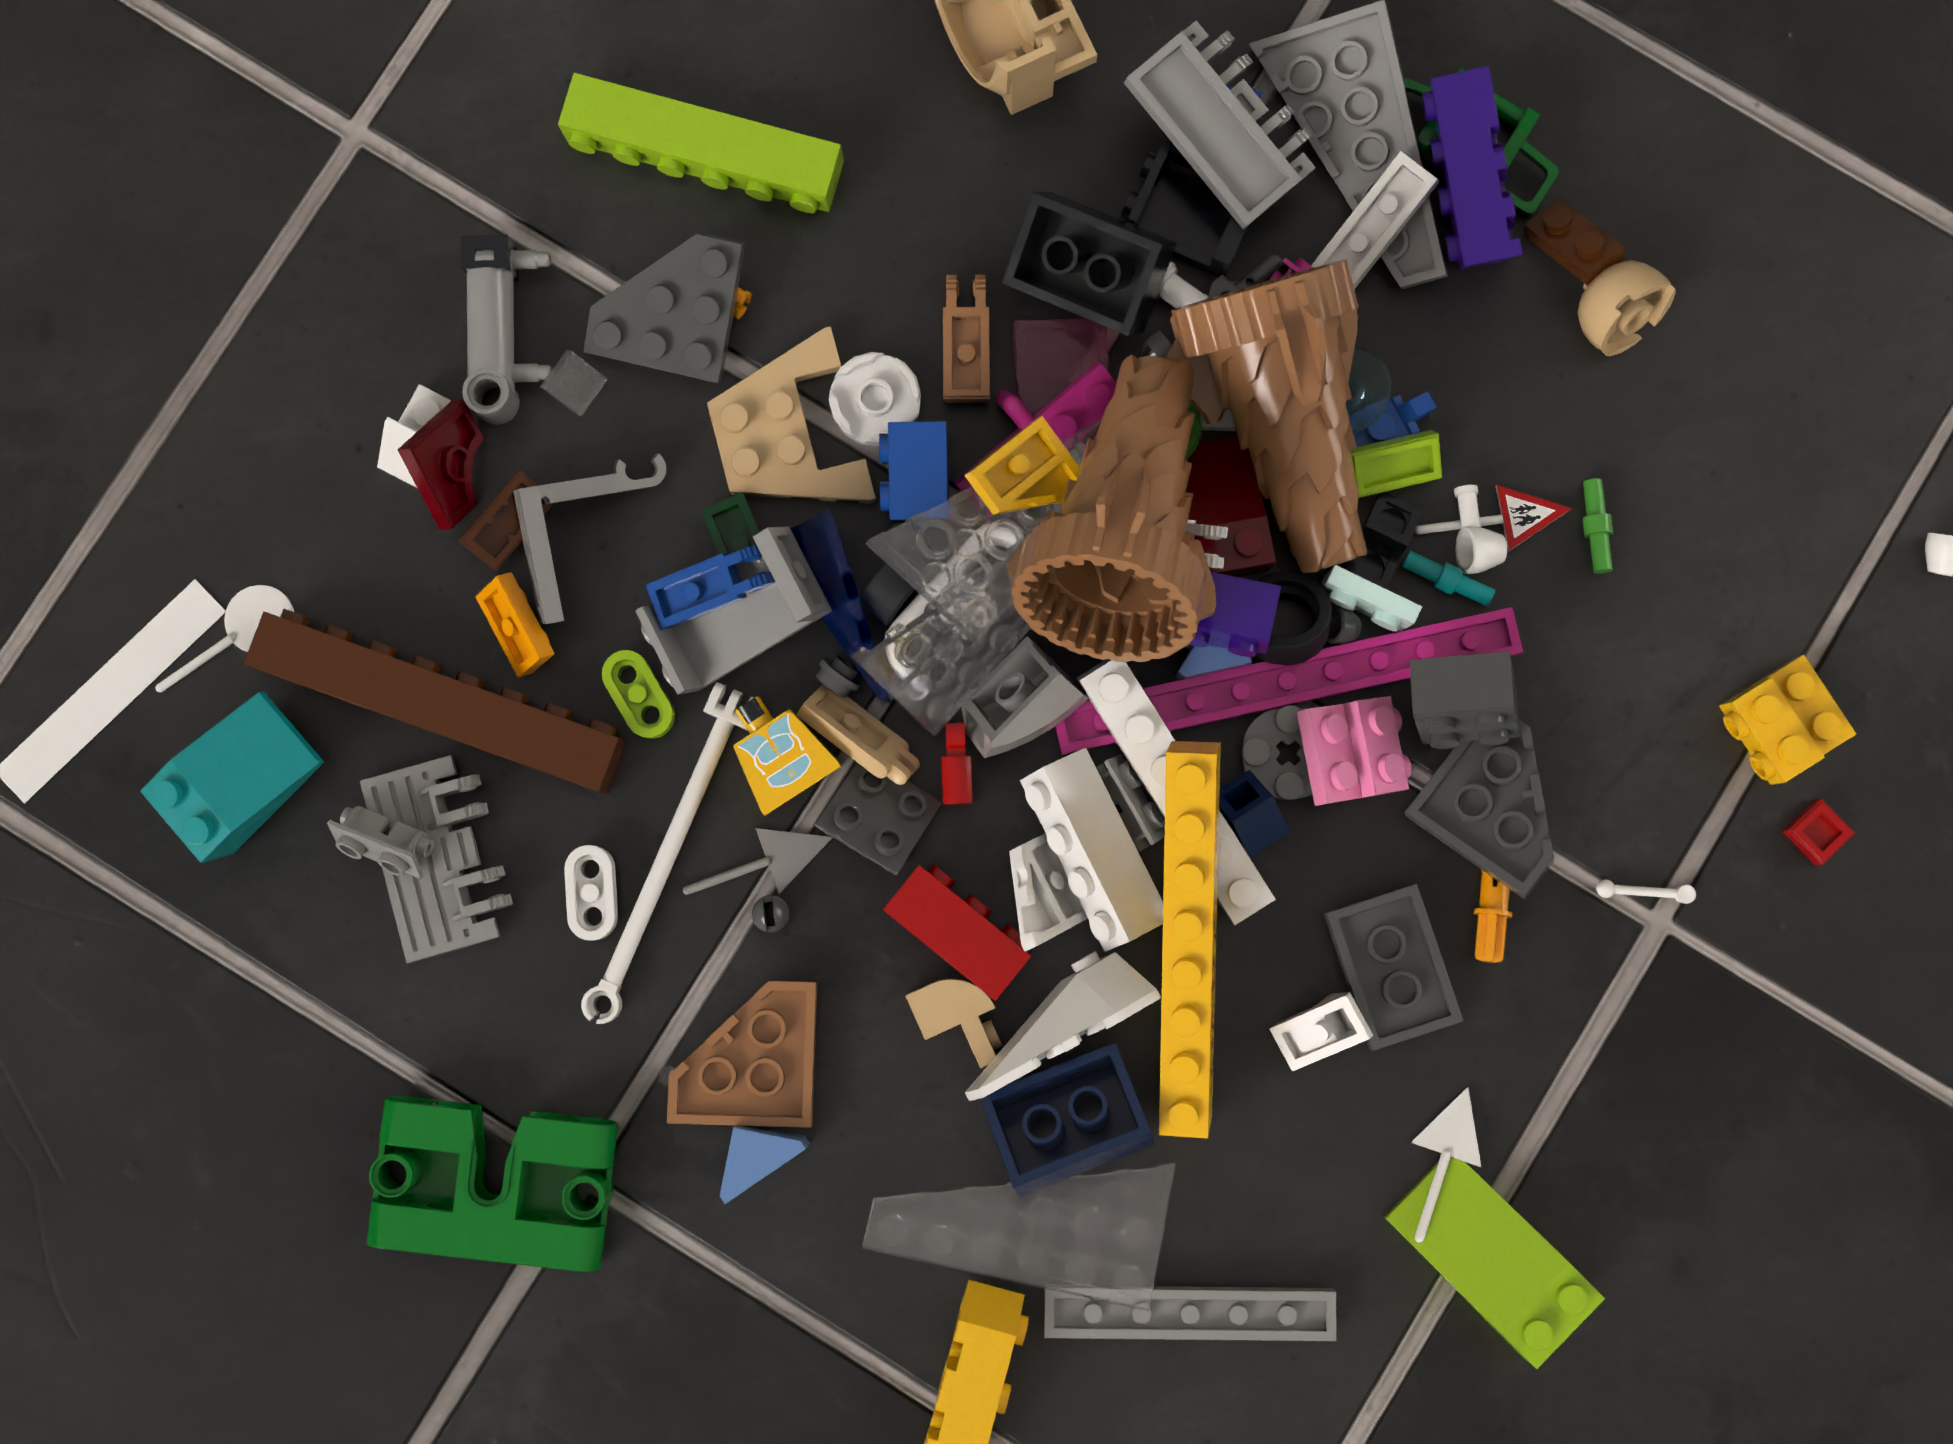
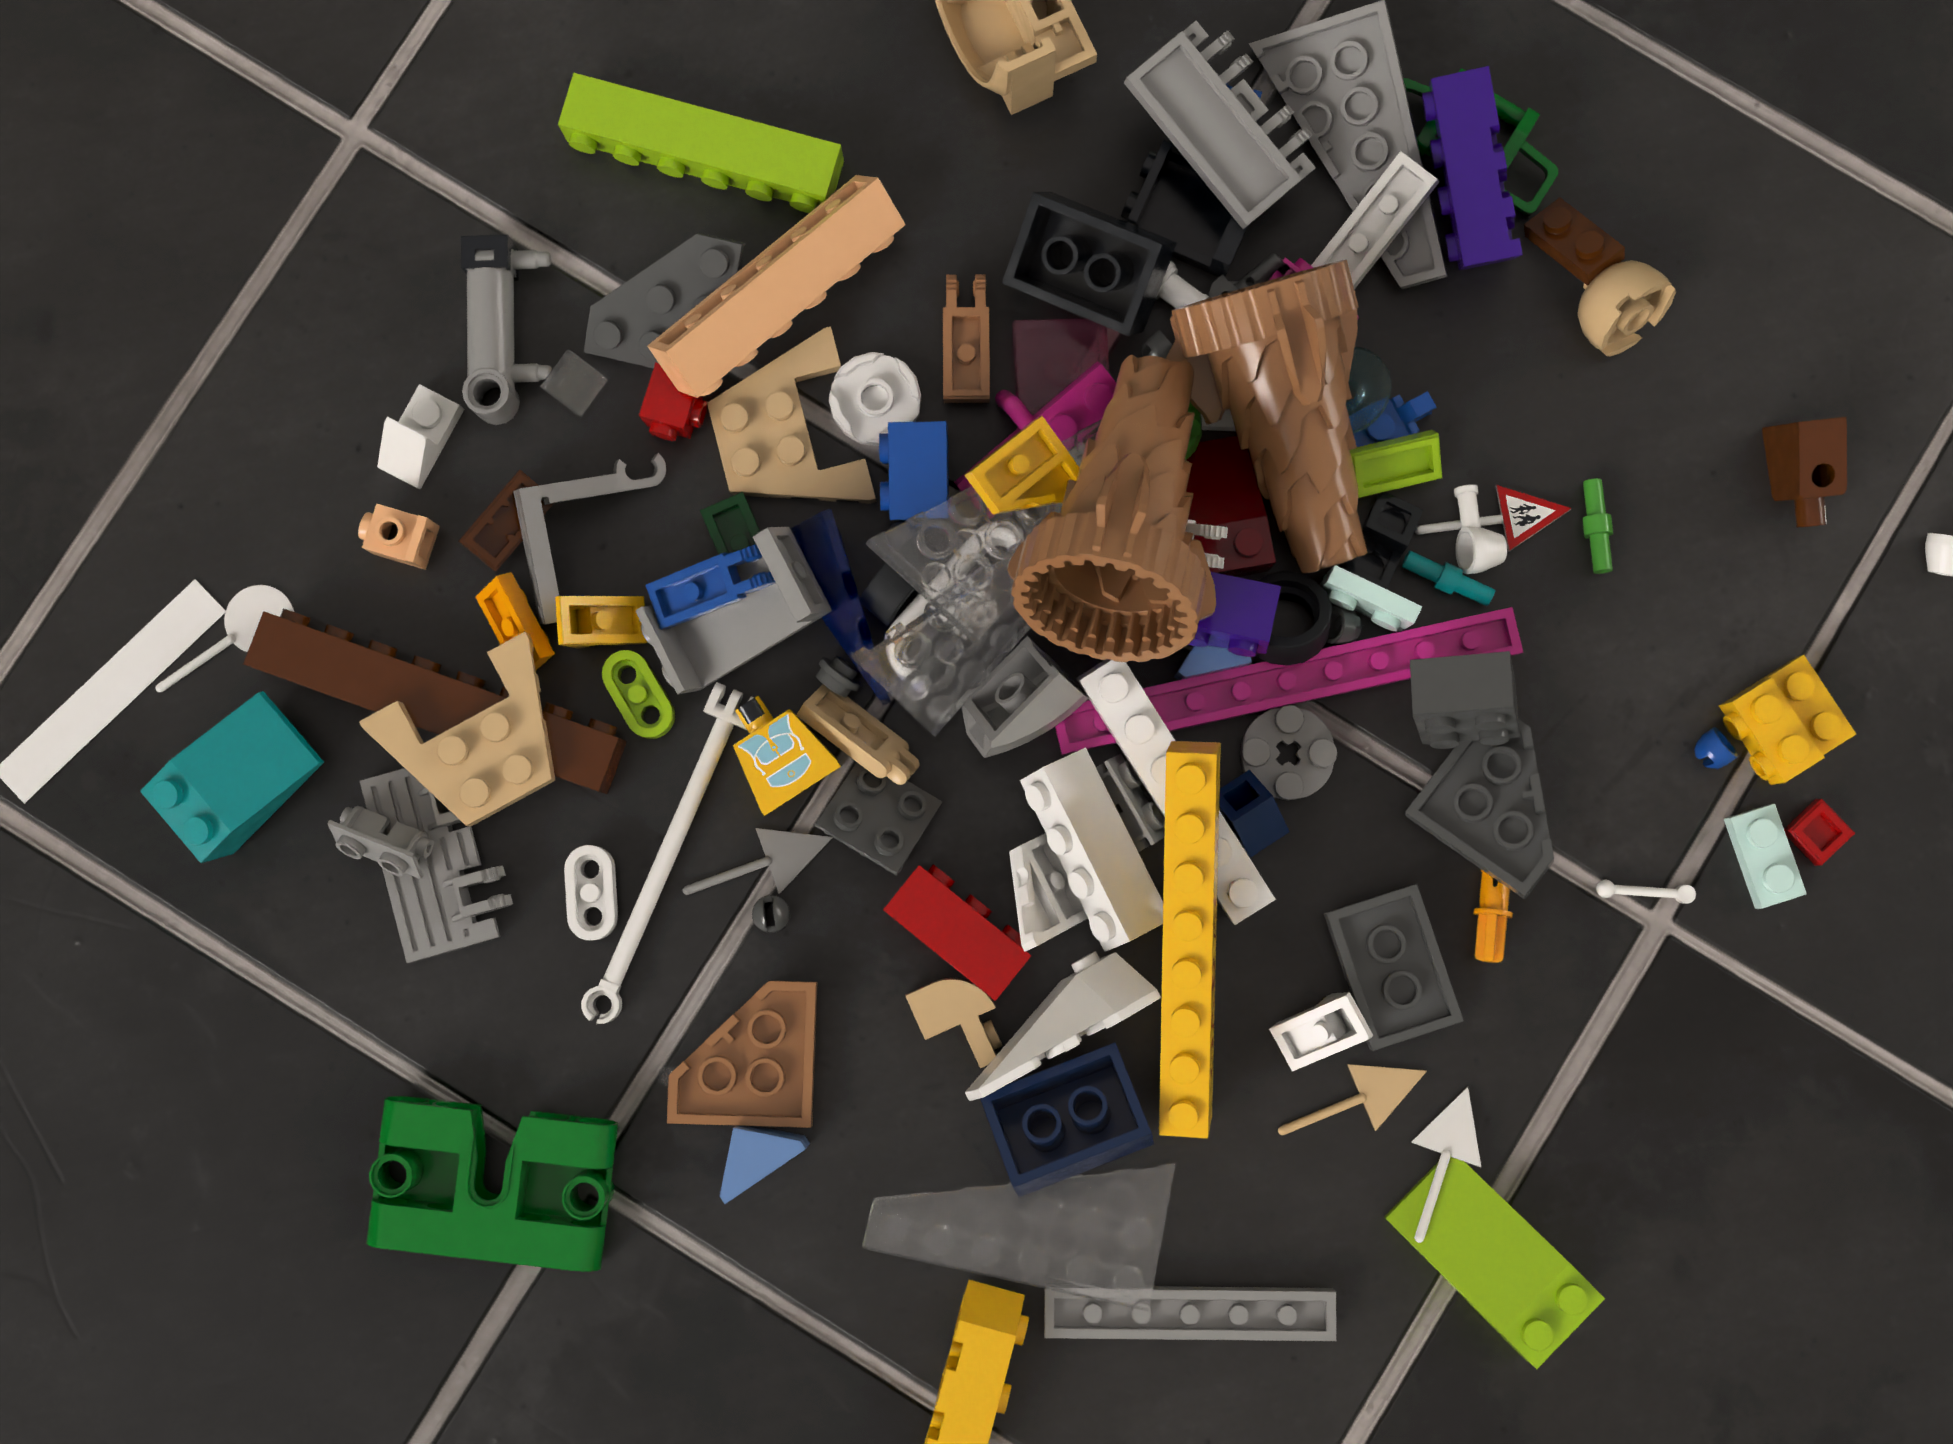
dark red tile [397,399,484,530] -> none
red bar [941,723,973,805] -> none
bright pink plate [1296,696,1412,806] -> none
none -> light nougat brick [358,503,440,570]
none -> tan wing [359,632,555,827]
none -> yellow slope [555,596,647,649]
none -> red brick [639,362,707,441]
none -> light nougat brick [647,175,906,398]
none -> tan piece [1278,1064,1427,1135]
none -> blue hinge [1694,727,1738,769]
none -> light aqua plate [1724,804,1807,909]
none -> reddish brown torso [1762,416,1847,528]

